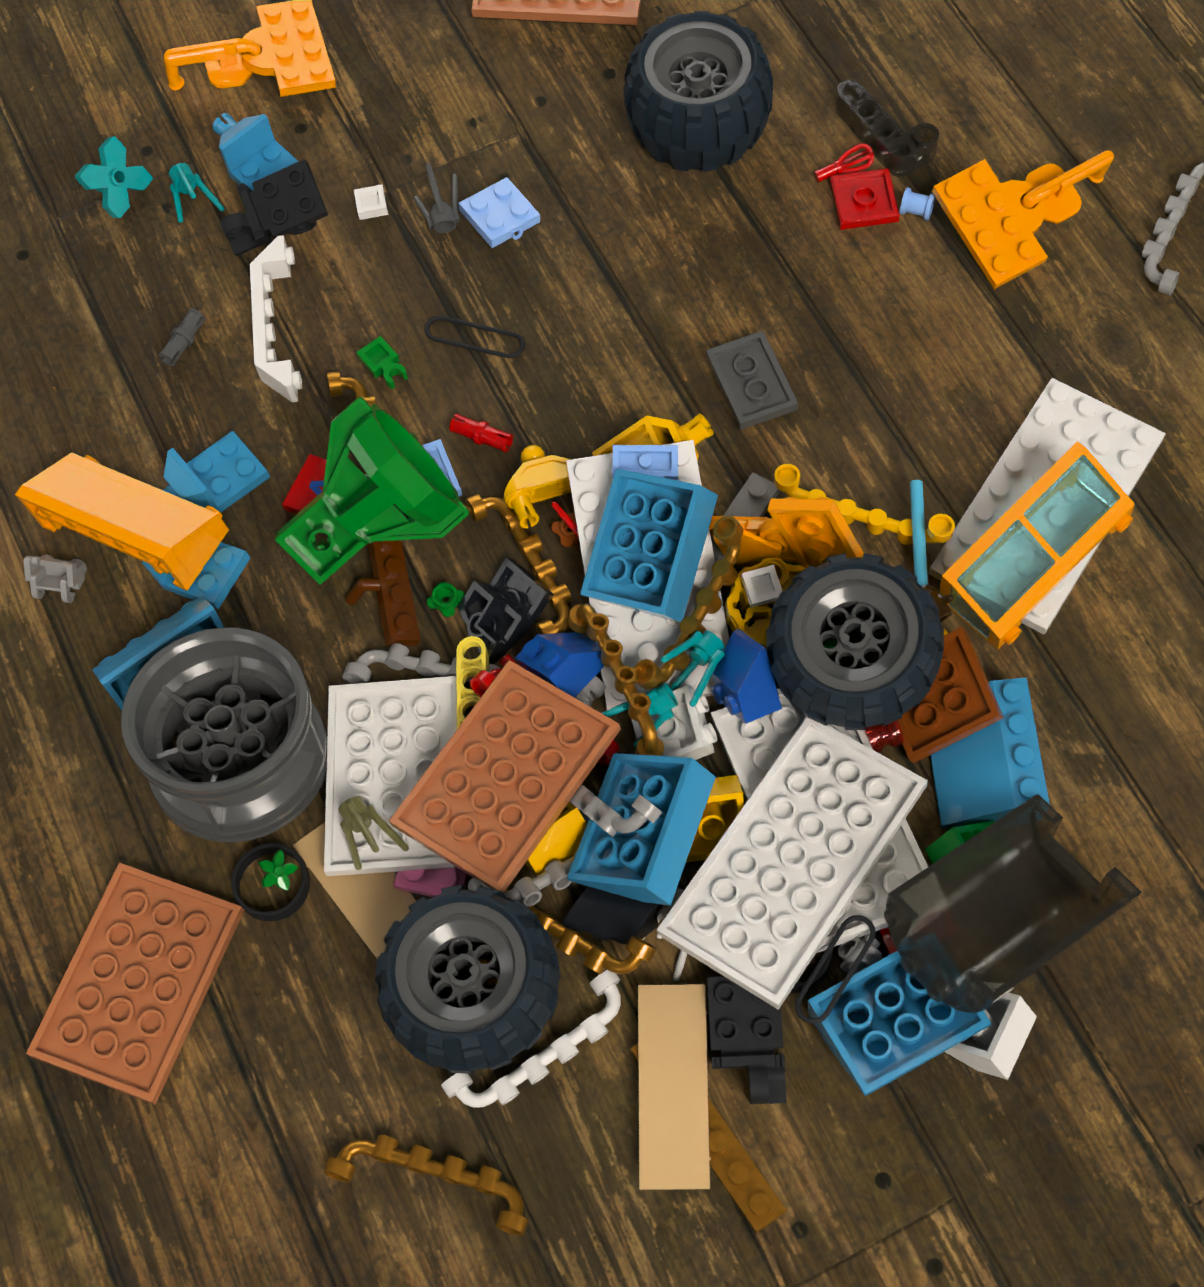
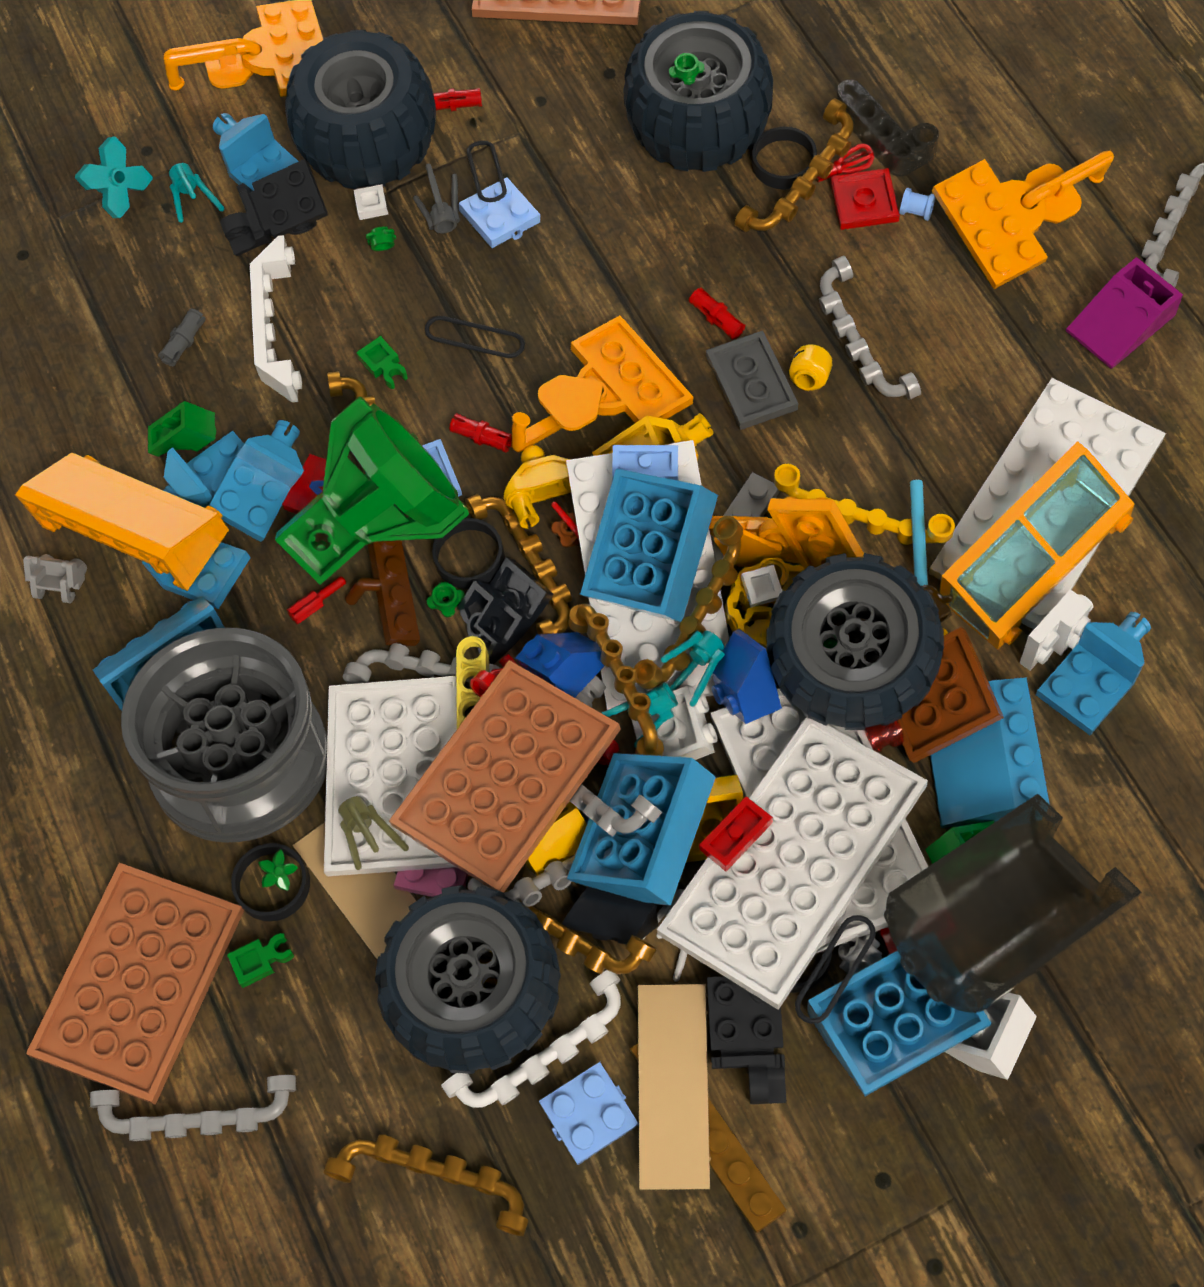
none -> light grey bar [90,1075,296,1141]
none -> green arch [148,401,216,457]
none -> dark azure plate [208,420,304,542]
none -> green plate [227,933,294,988]
none -> black wheel [285,30,436,189]
none -> red axle [286,576,346,625]
none -> green plate [366,226,396,251]
none -> black tyre [432,518,504,589]
none -> red pin [433,88,482,112]
none -> black piece [467,141,507,202]
none -> light orange plate [512,315,694,452]
none -> light blue plate [539,1062,639,1165]
none -> green plate [669,53,705,85]
none -> red pin [689,287,746,340]
none -> red plate [699,796,773,872]
none -> pearl gold bar [735,98,853,232]
none -> black tyre [752,127,817,190]
none -> yellow head [789,344,833,391]
none -> light grey bar [819,255,921,400]
none -> white plate [1020,589,1093,671]
none -> dark azure plate [1036,612,1151,735]
none -> magenta slope [1066,257,1183,369]

